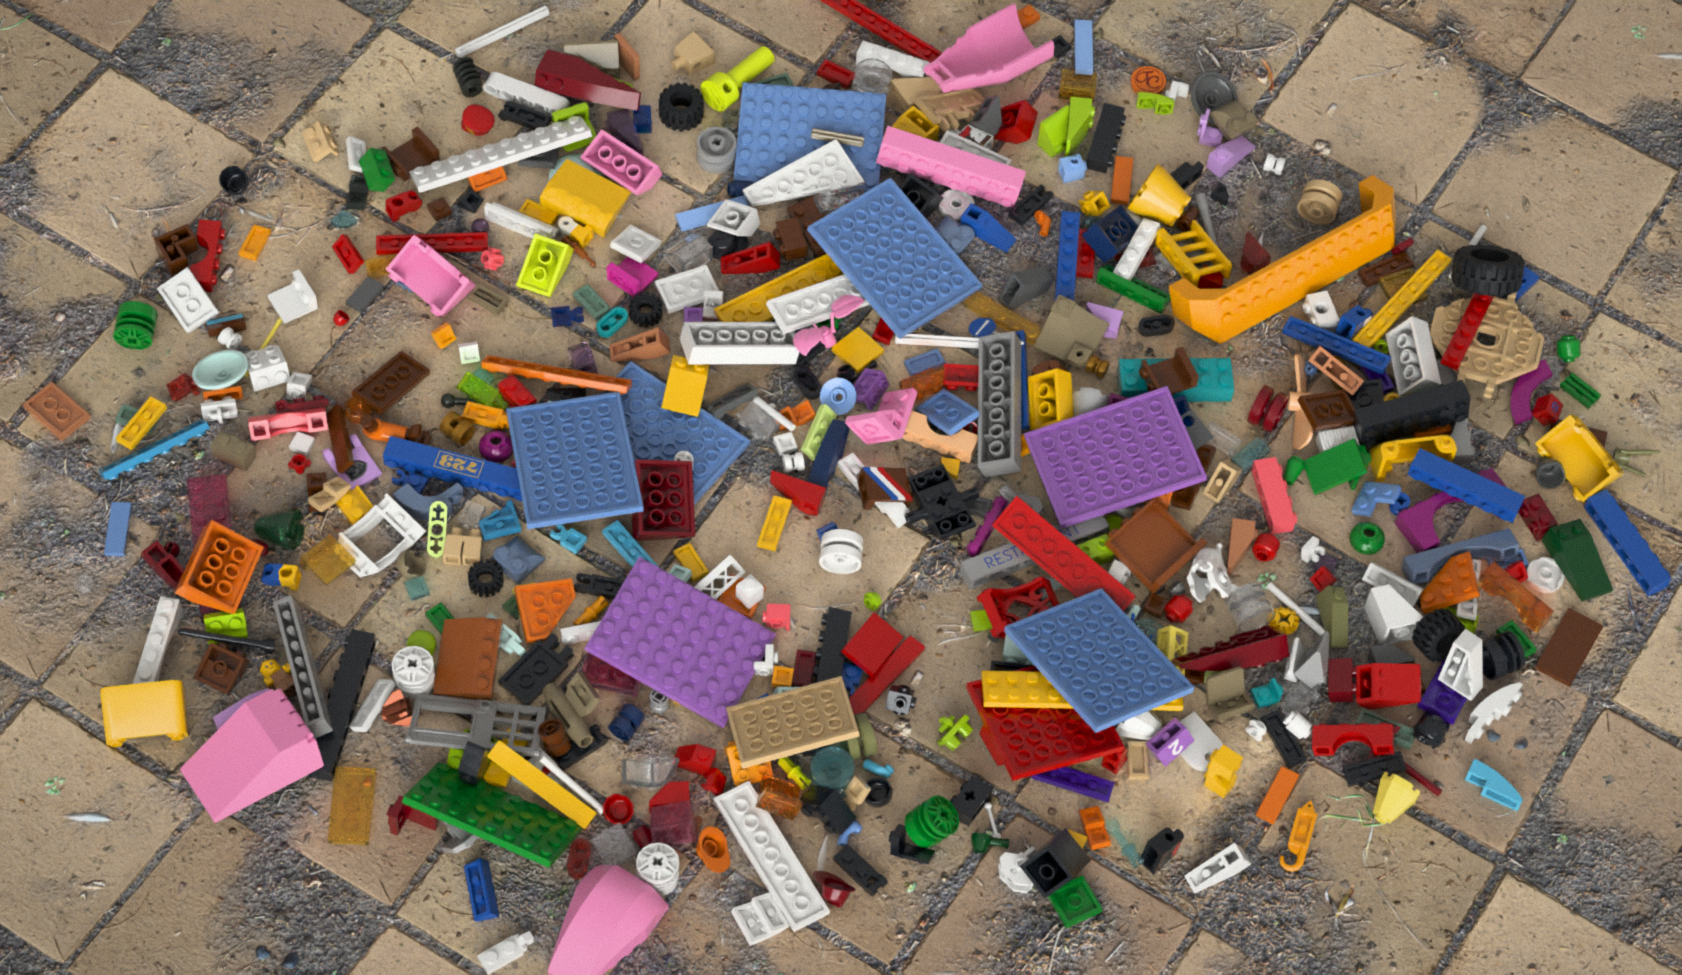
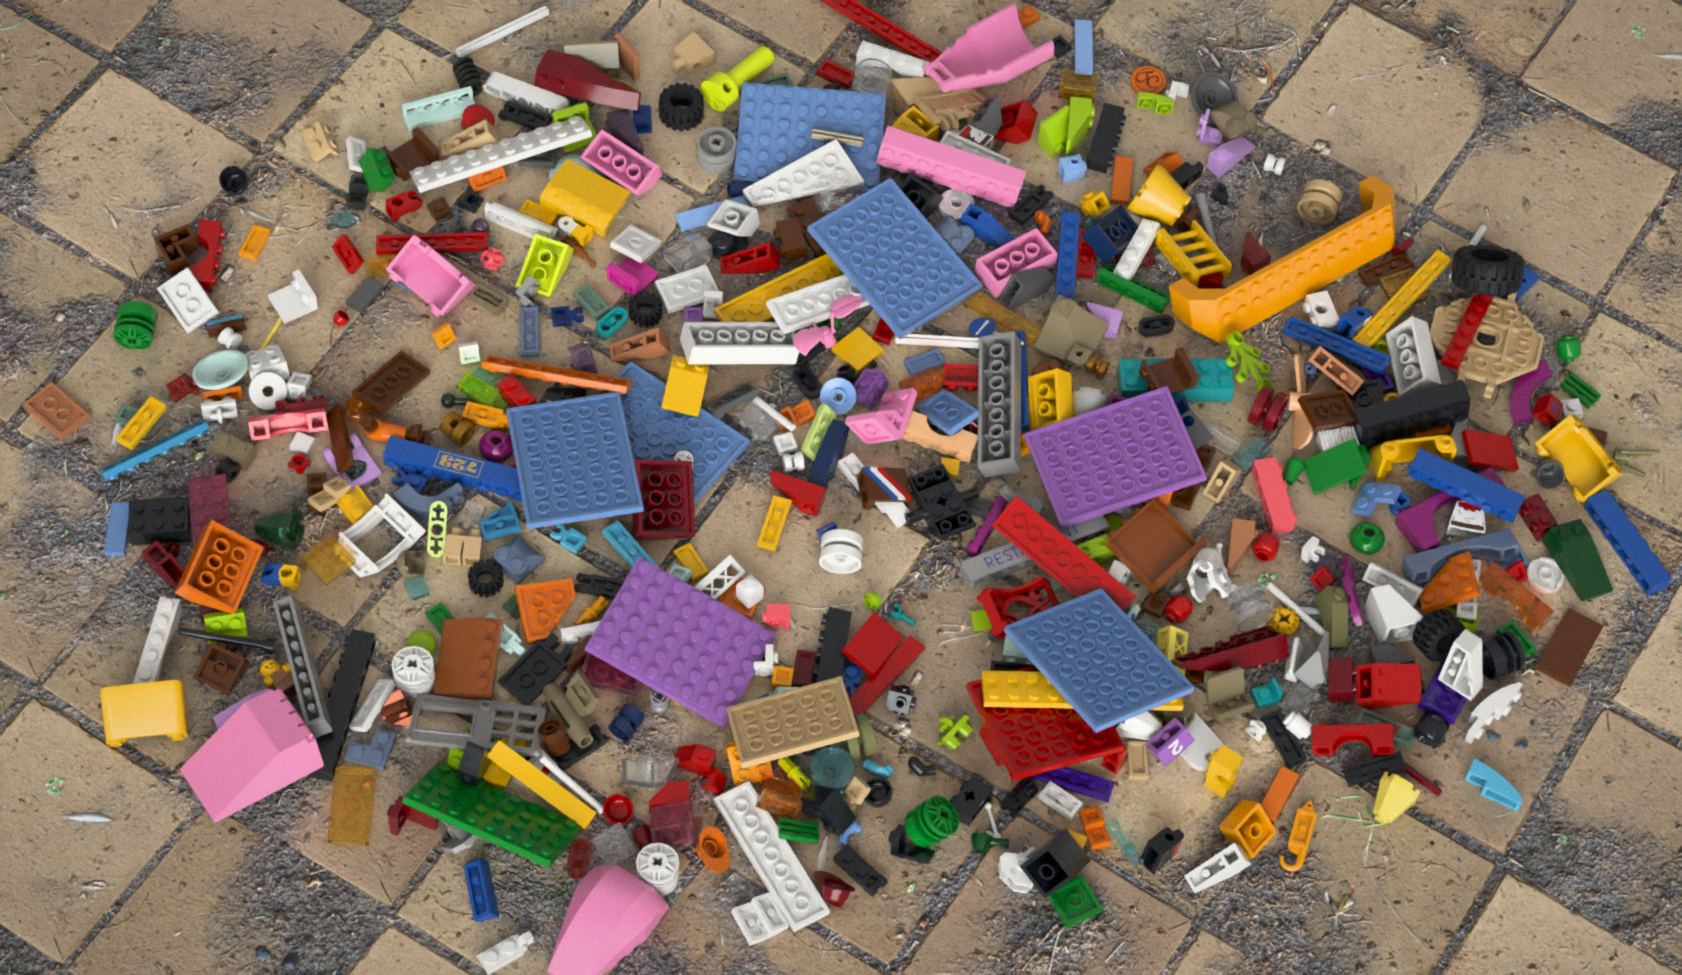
none -> black brick [128,497,191,545]
none -> black wheel [216,458,240,483]
none -> white tile [248,372,287,410]
none -> sand blue plate [345,728,396,771]
none -> light aqua fence [402,86,475,131]
none -> tan slope [440,119,499,158]
none -> light grey bracket [515,275,541,307]
none -> sand blue tile [520,306,540,357]
none -> reddish brown slope [566,634,594,675]
none -> green tile [778,818,819,844]
none -> teal hand [890,604,916,626]
none -> black arm [908,756,936,776]
none -> bright pink brick [975,228,1058,298]
none -> black hinge [1000,778,1038,818]
none -> white plate [1038,781,1083,821]
none -> orange slope [1142,151,1183,176]
none -> dark tan brick [1162,701,1195,728]
none -> light orange slope [1218,799,1277,859]
none -> lime plant [1225,331,1273,393]
none -> magenta tile [1341,553,1365,626]
none -> white torso [1445,501,1486,539]
none -> red tile [1461,429,1519,472]
none -> white plate [1560,398,1583,419]

